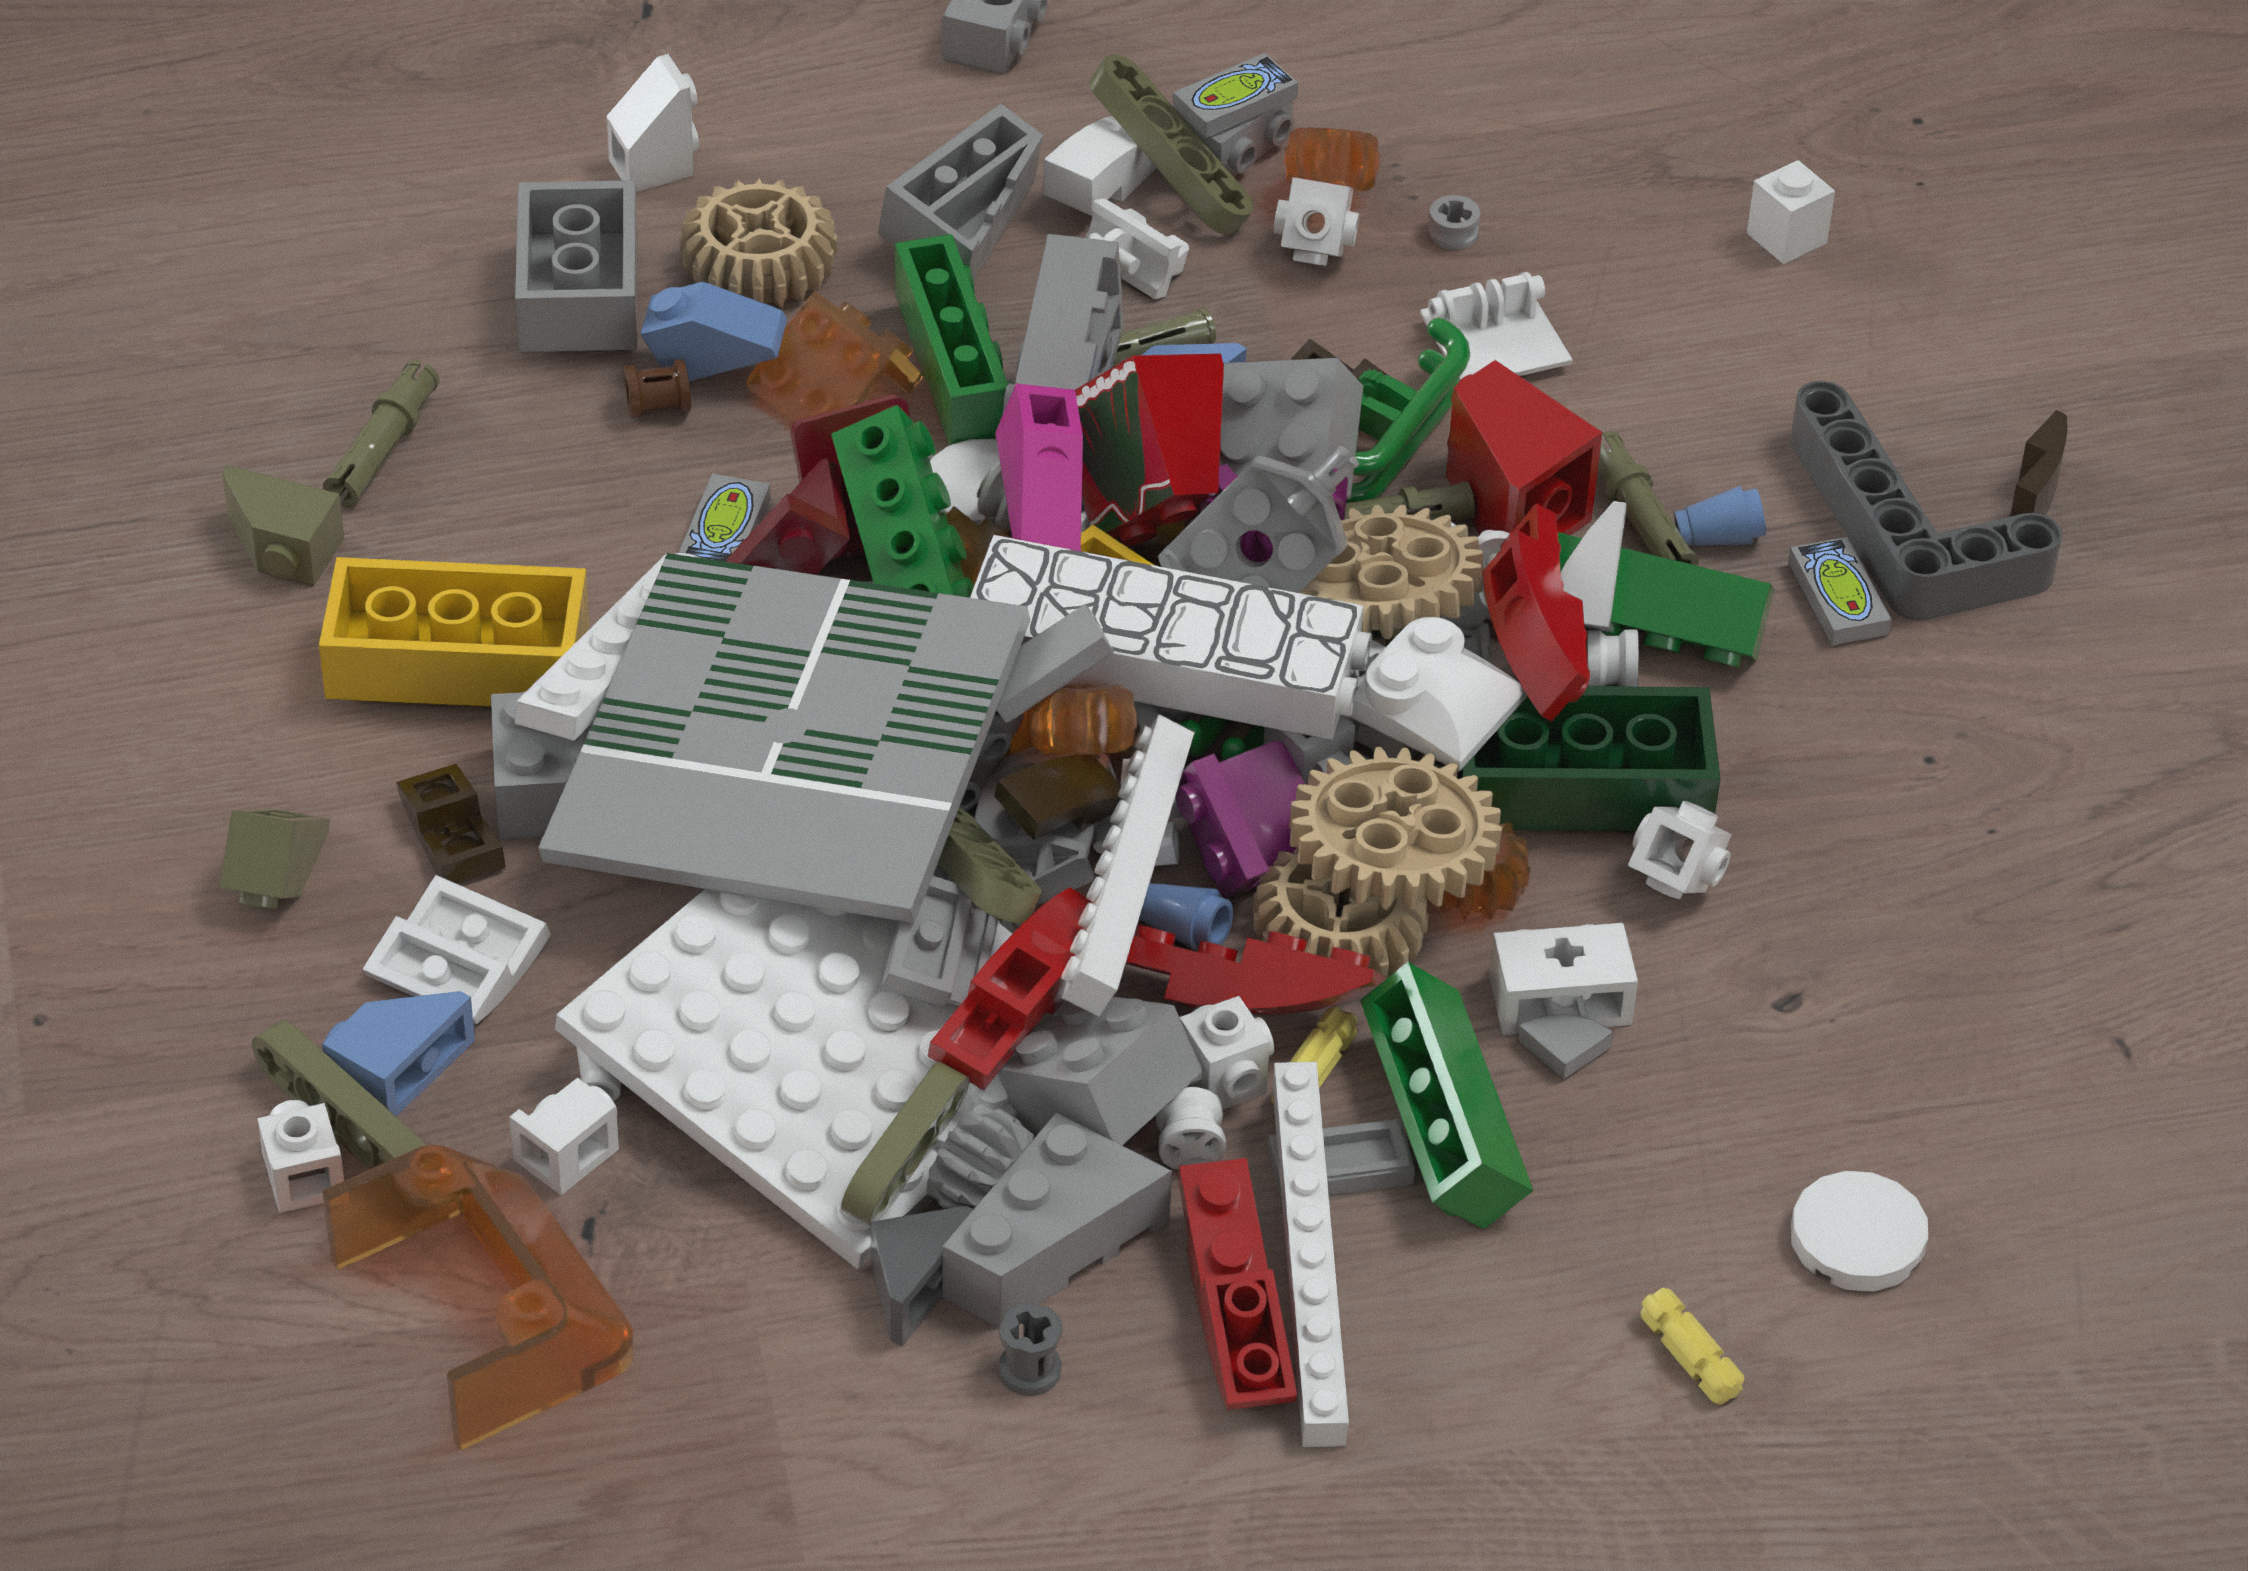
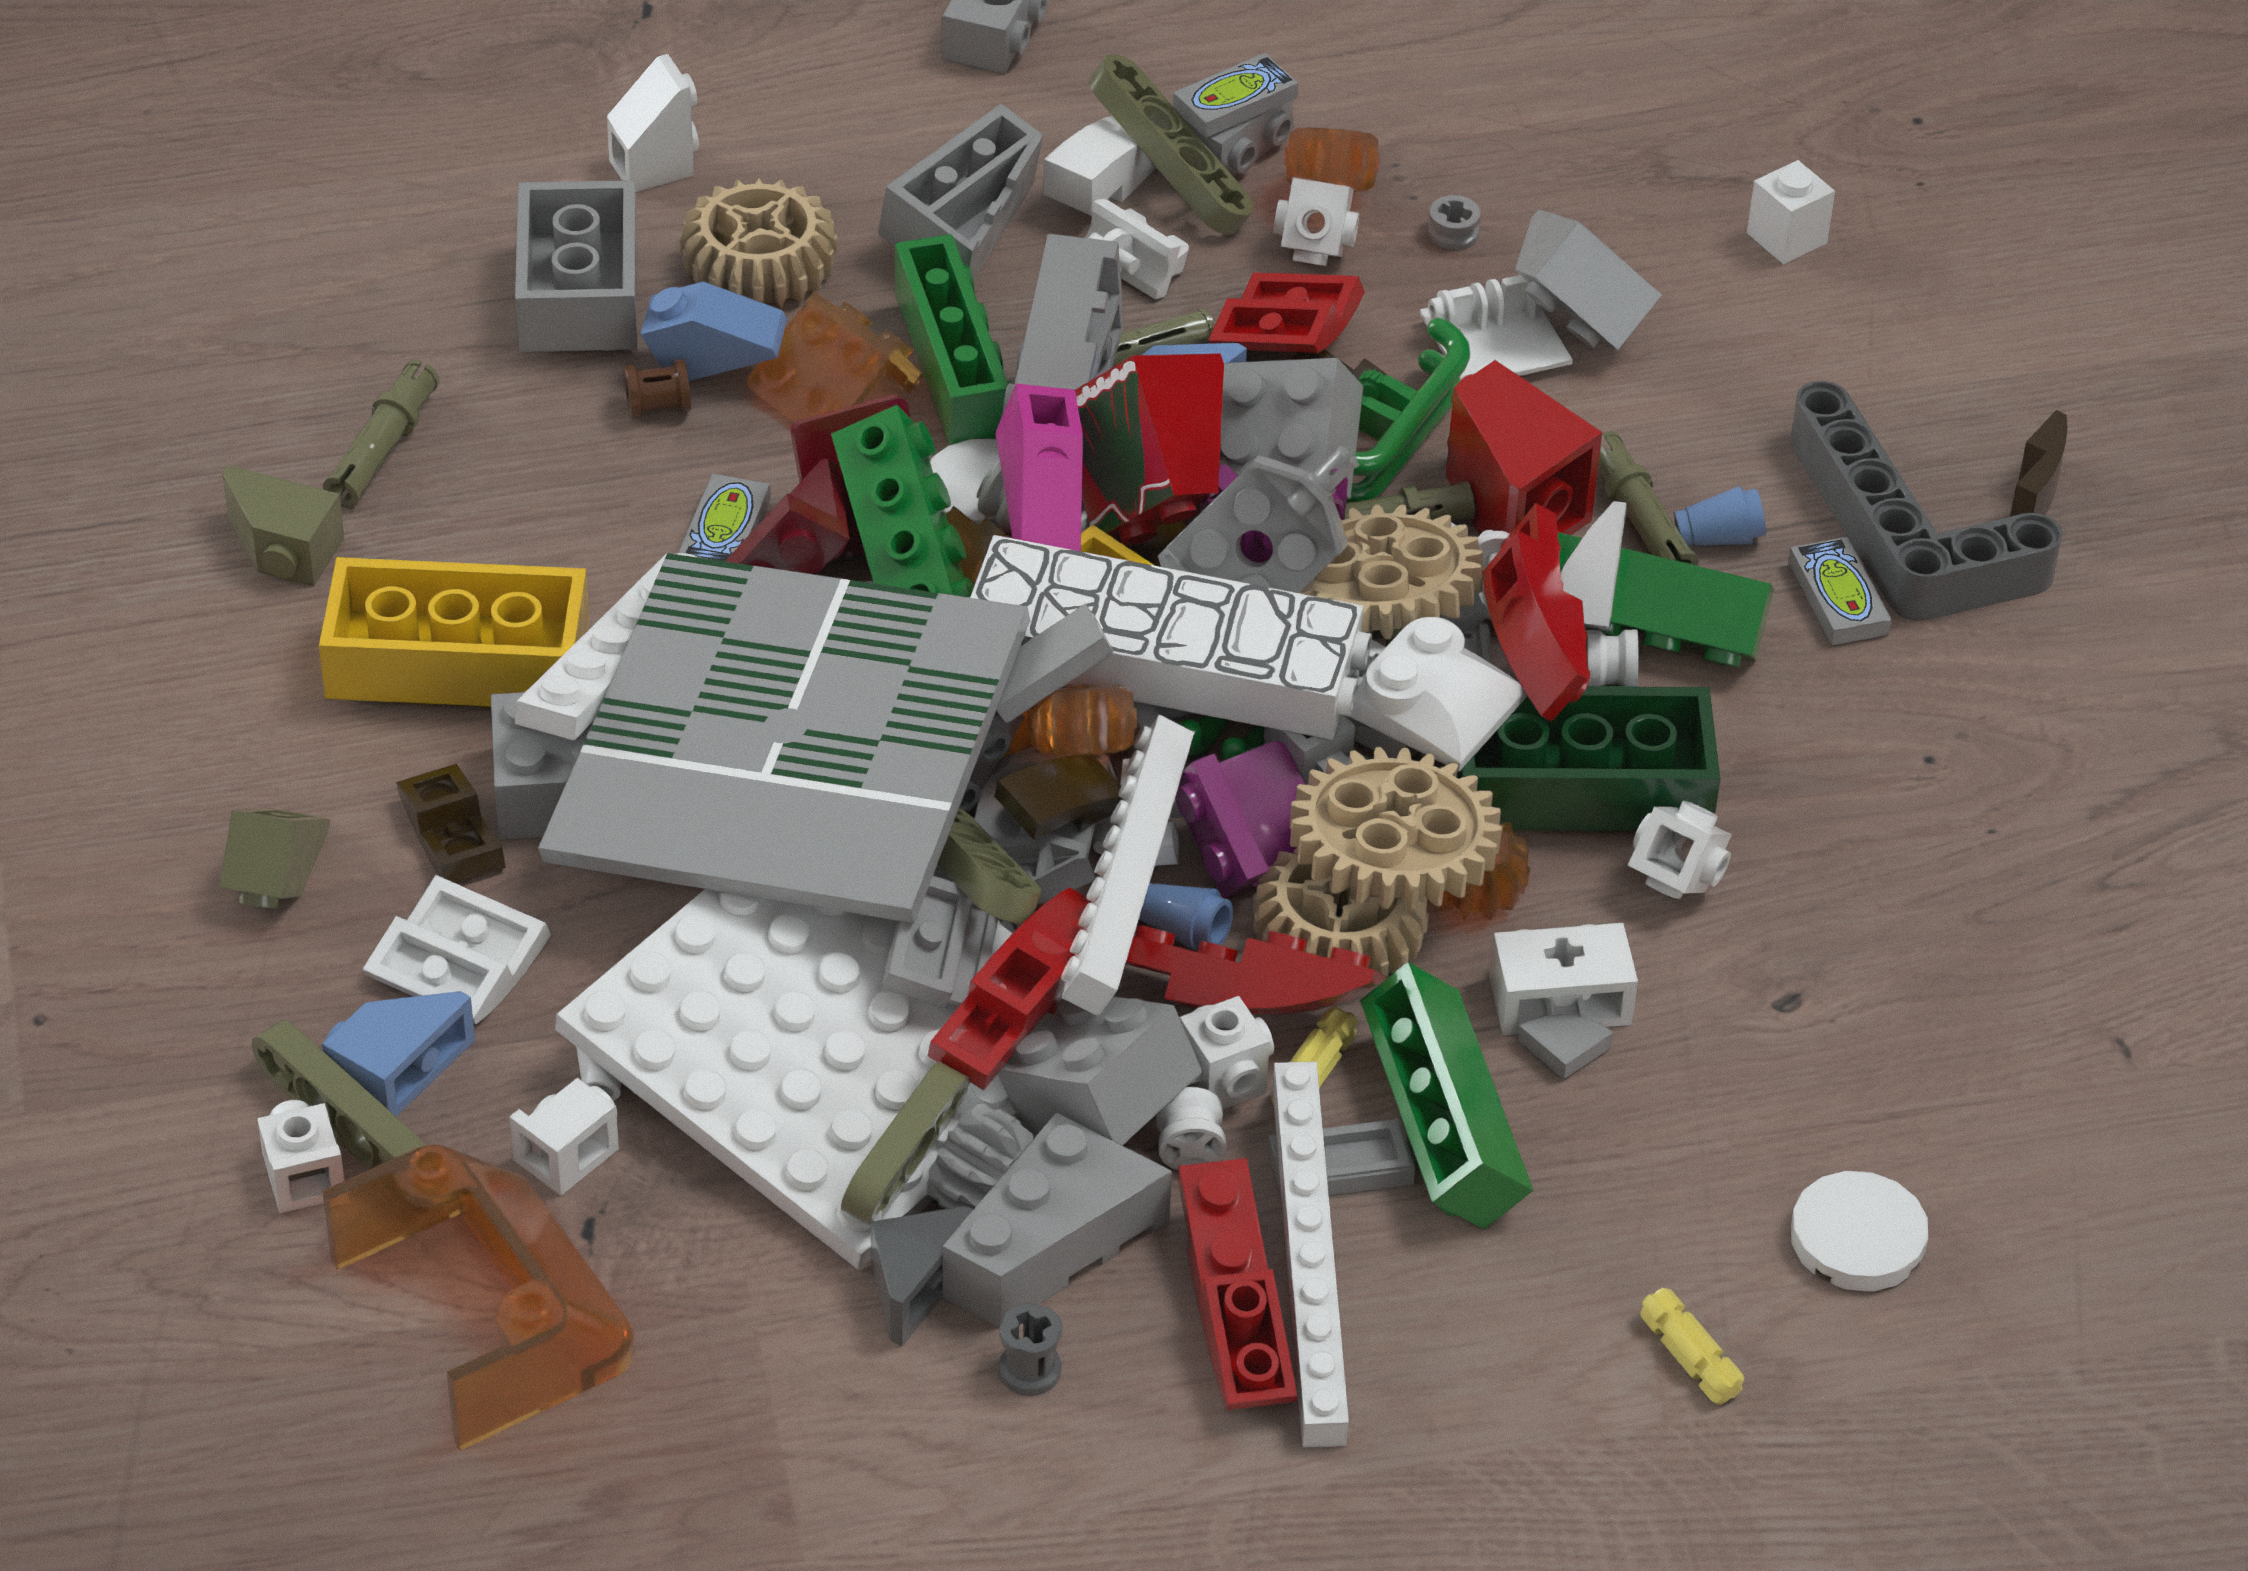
none -> red slope [1208,272,1365,353]
none -> light grey slope [1515,209,1662,350]

